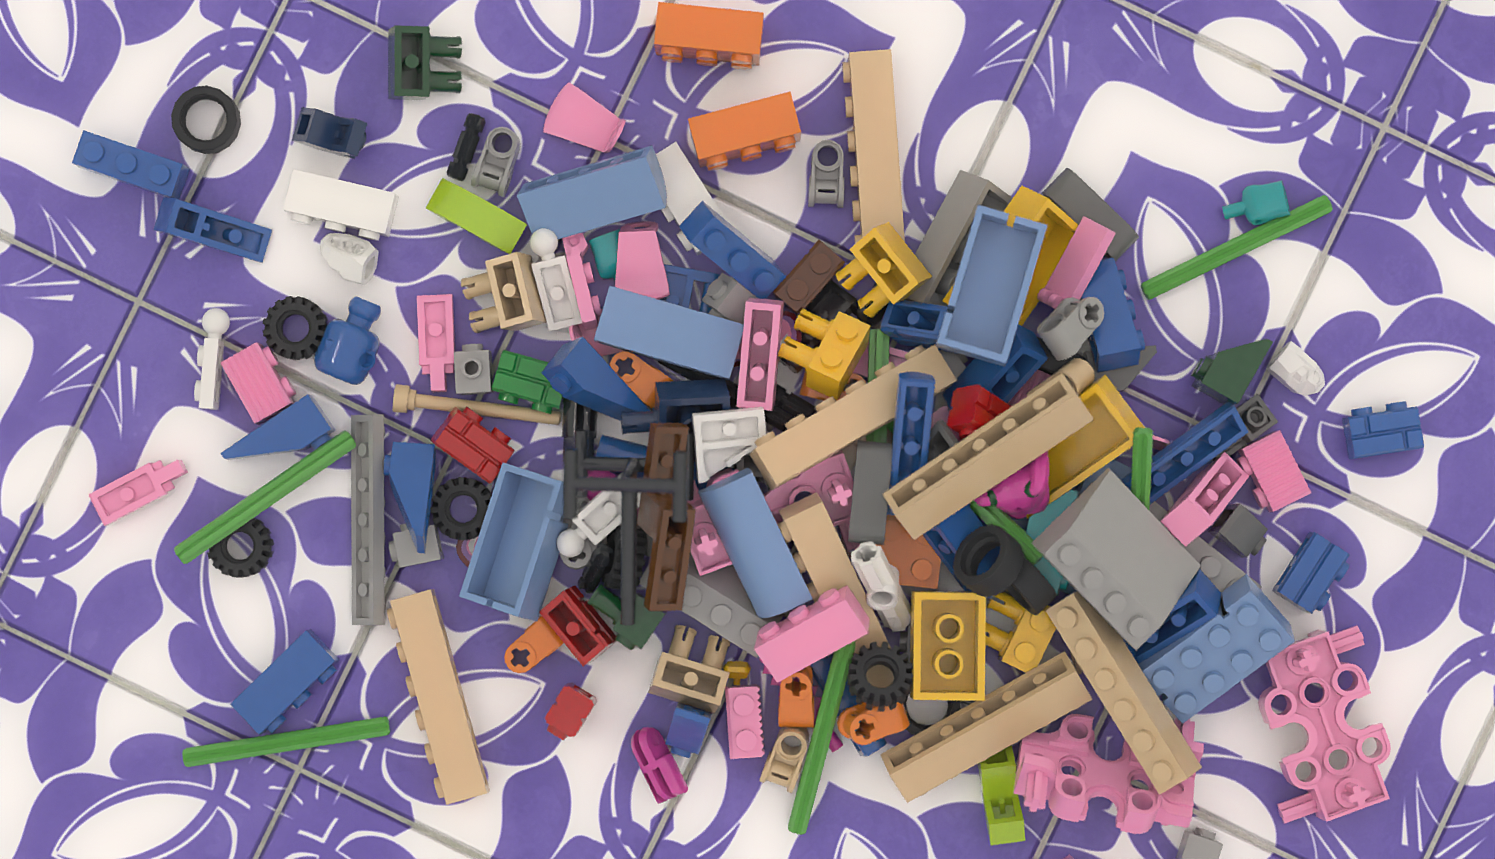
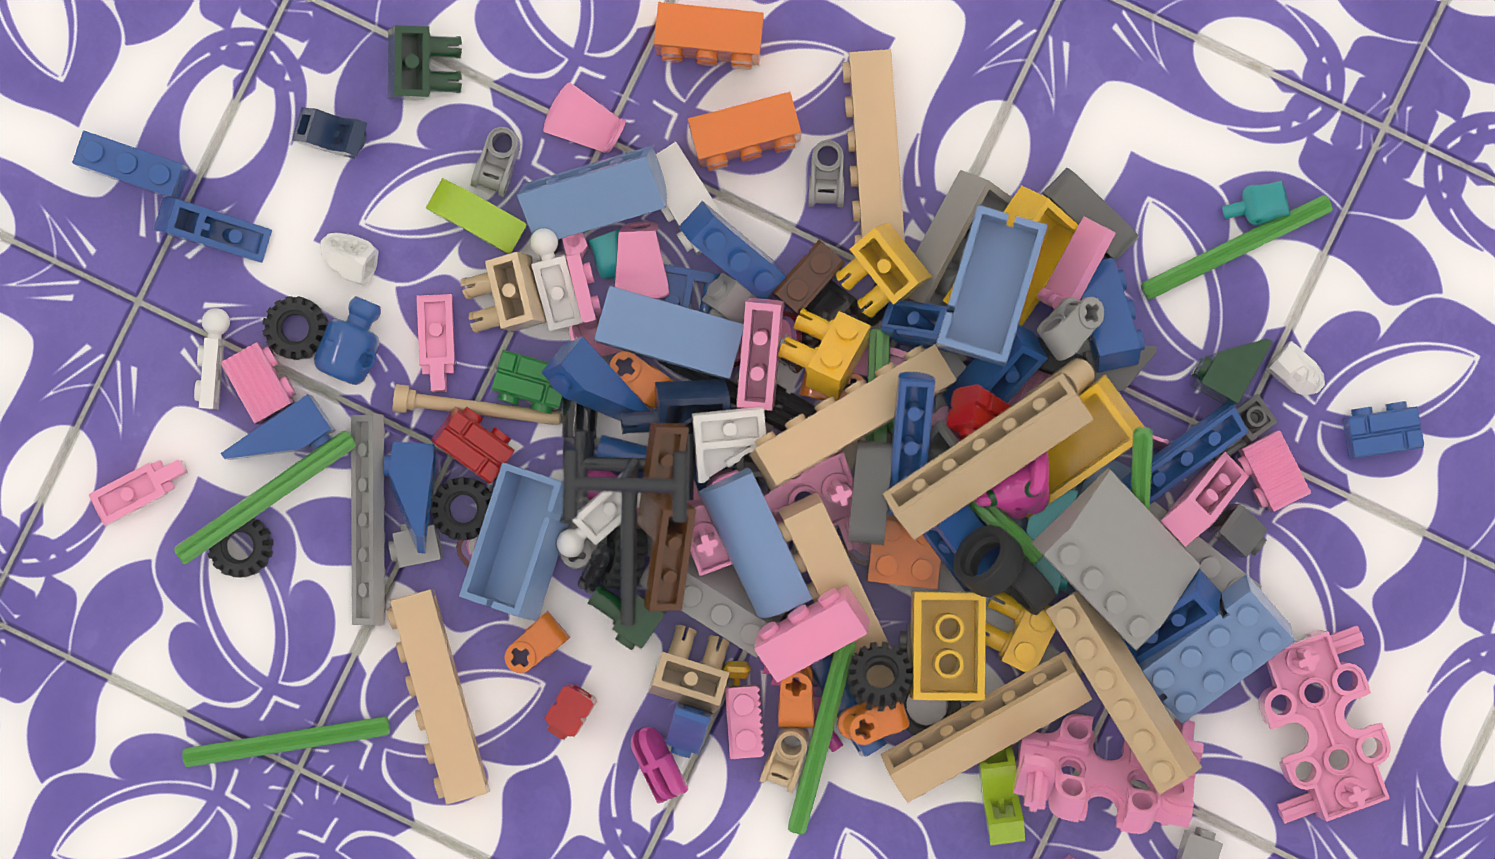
black tyre [171,85,241,154] -> none
blue brick [230,629,340,735] -> none
white brick [283,169,399,241] -> none
black axle [446,113,486,181] -> none
light grey brick [454,344,494,395] -> none
red brick [539,585,617,667] -> none
white piece [851,541,911,632] -> none
blue brick [1272,532,1350,614] -> none

